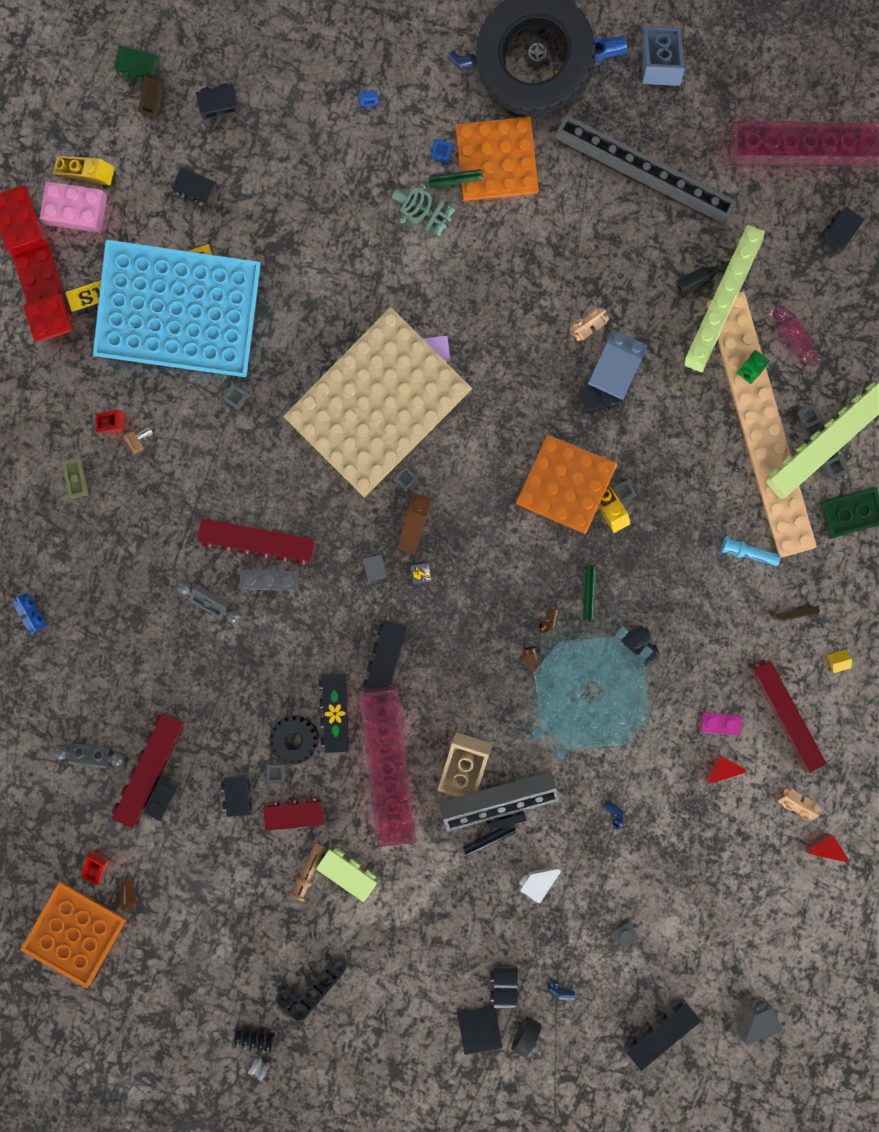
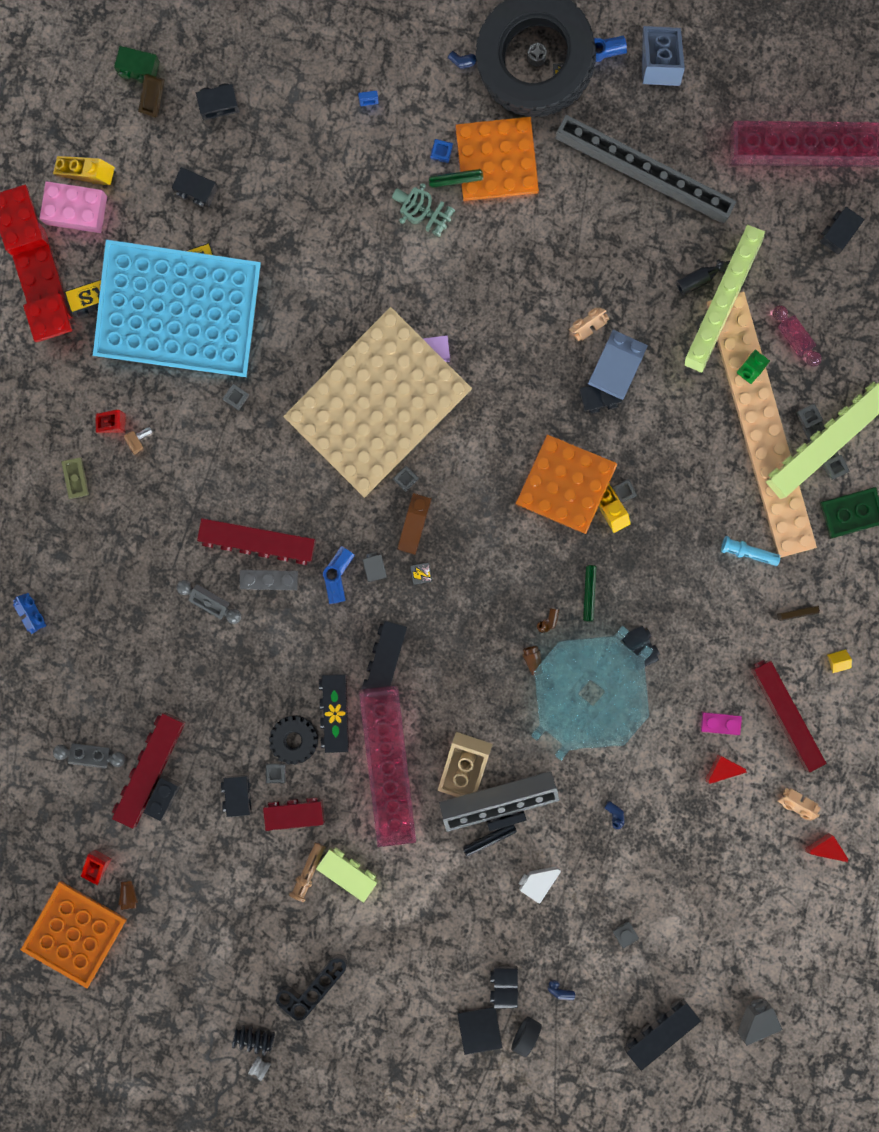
none -> blue piece [323,546,355,604]

